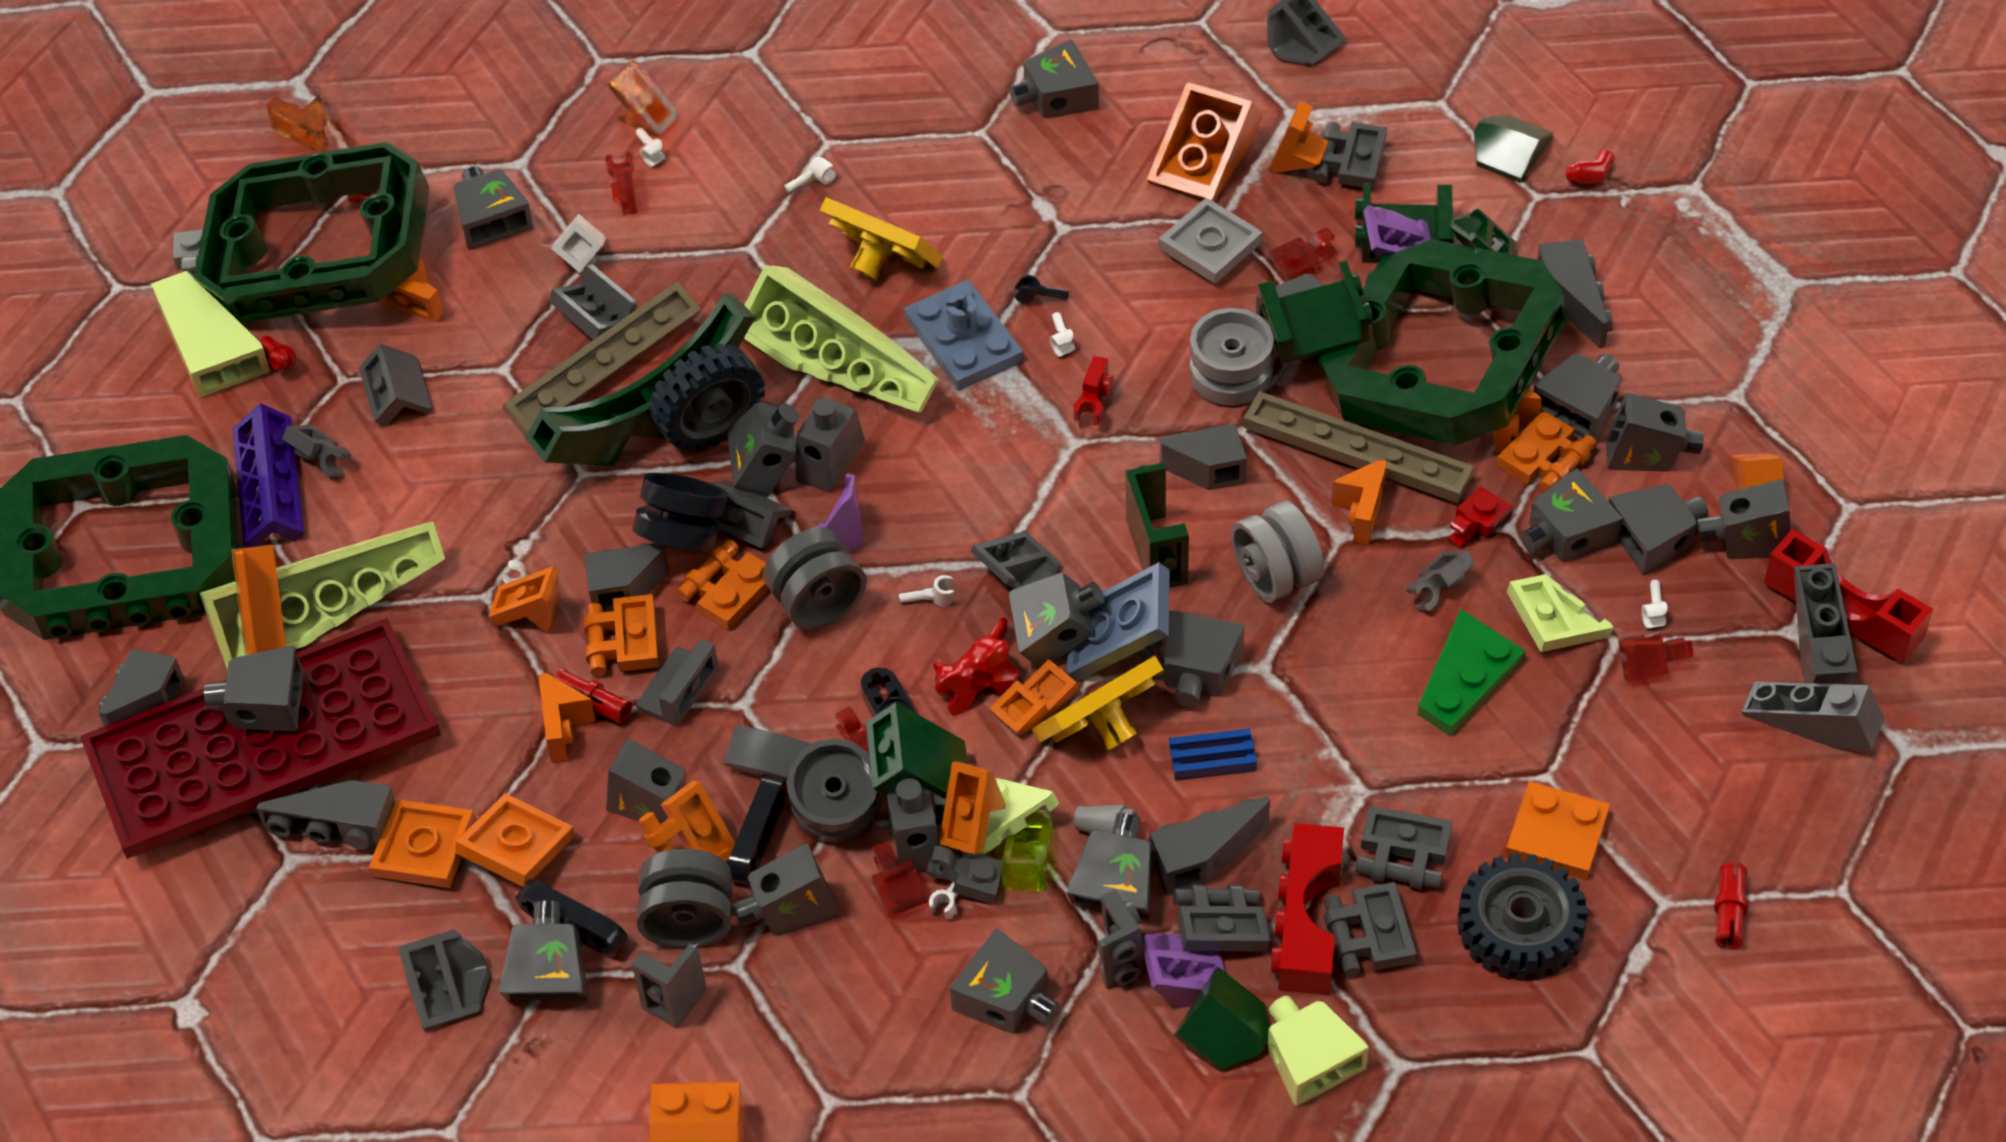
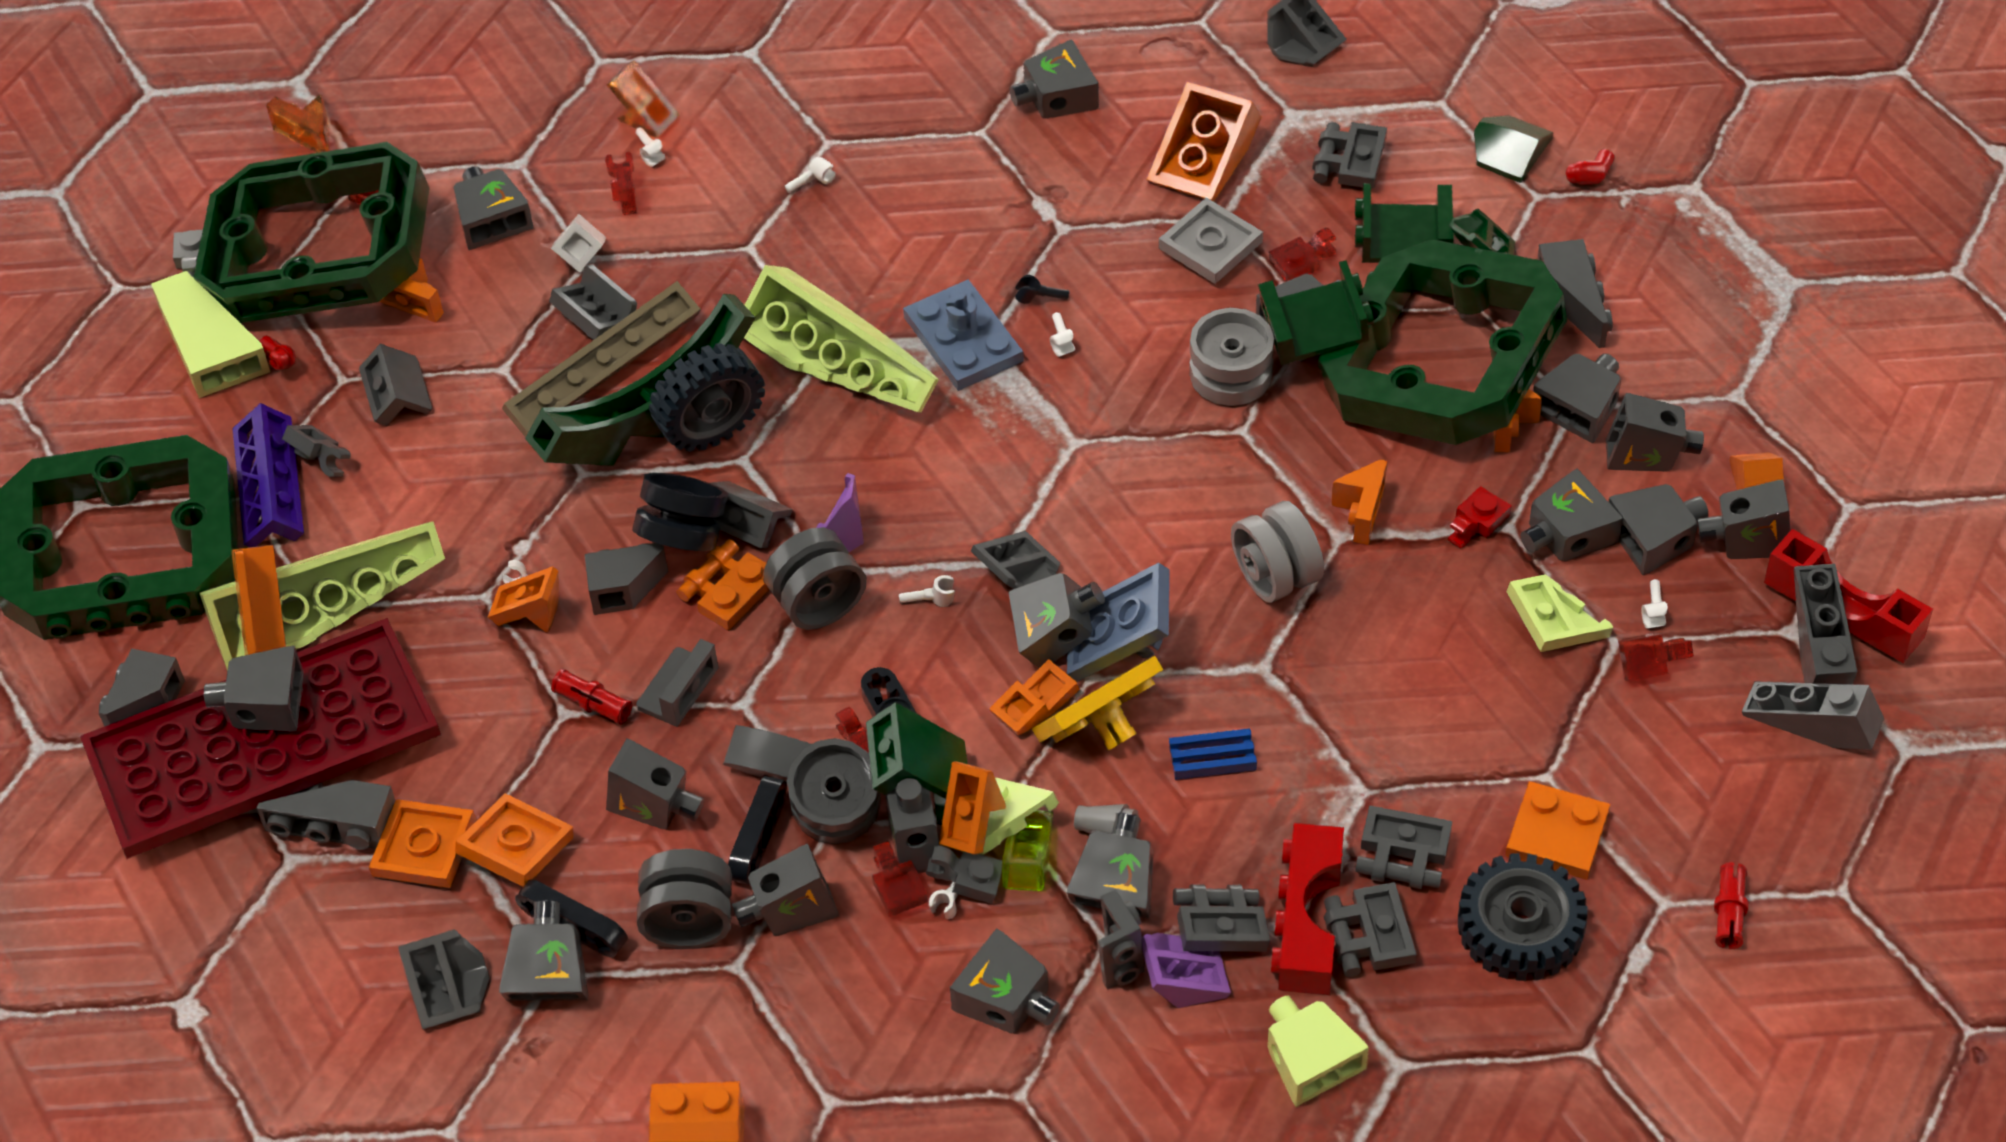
orange slope [538,673,596,763] -> none
orange plate [584,594,659,676] -> none
dark grey panel [632,943,706,1028] -> none
orange plate [639,781,735,862] -> none
dark grey torso [727,403,799,497] -> none
dark grey torso [796,398,865,493] -> none
yellow plate [820,197,943,280] -> none
red animal [933,618,1019,715] -> none
red plate [1073,355,1113,426] -> none
dark green panel [1125,462,1189,588] -> none
dark grey slope [1149,796,1270,896] -> none
dark grey slope [1160,423,1247,490] -> none
dark grey torso [1164,610,1245,707] -> none
dark green slope [1173,967,1270,1071] -> none
dark tan plate [1243,391,1474,503] -> none
orange slope [1268,101,1328,173] -> none
medium lavender slope [1364,205,1431,260] -> none
flat silver plate [1406,550,1475,611] -> none
green wing [1417,609,1525,736] -> none
orange plate [1496,410,1597,492] -> none

